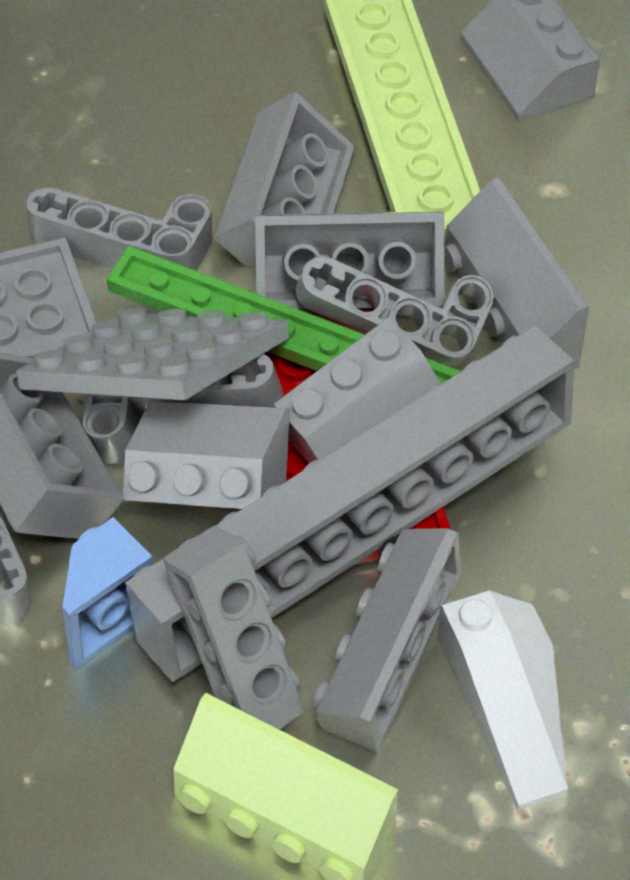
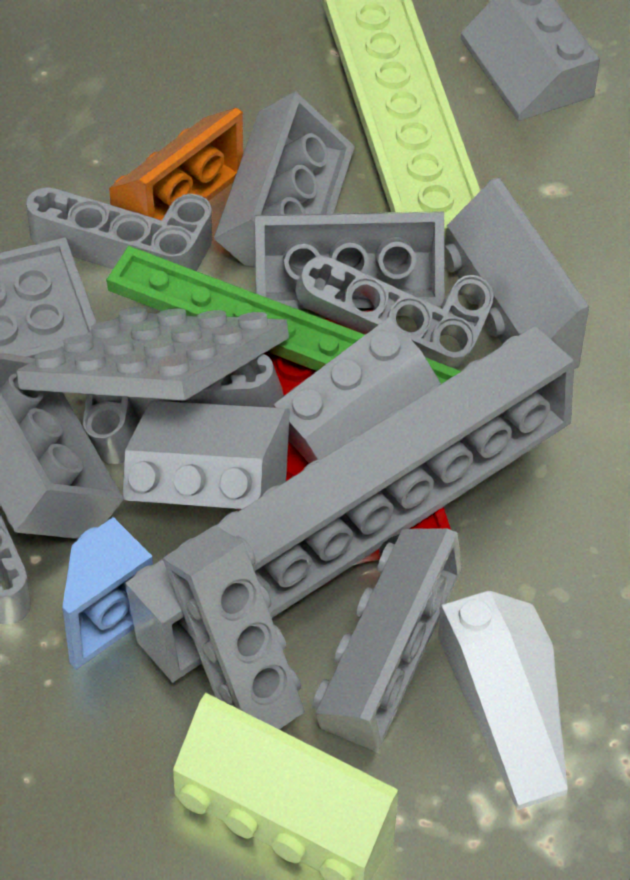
none -> orange slope [109,108,243,220]

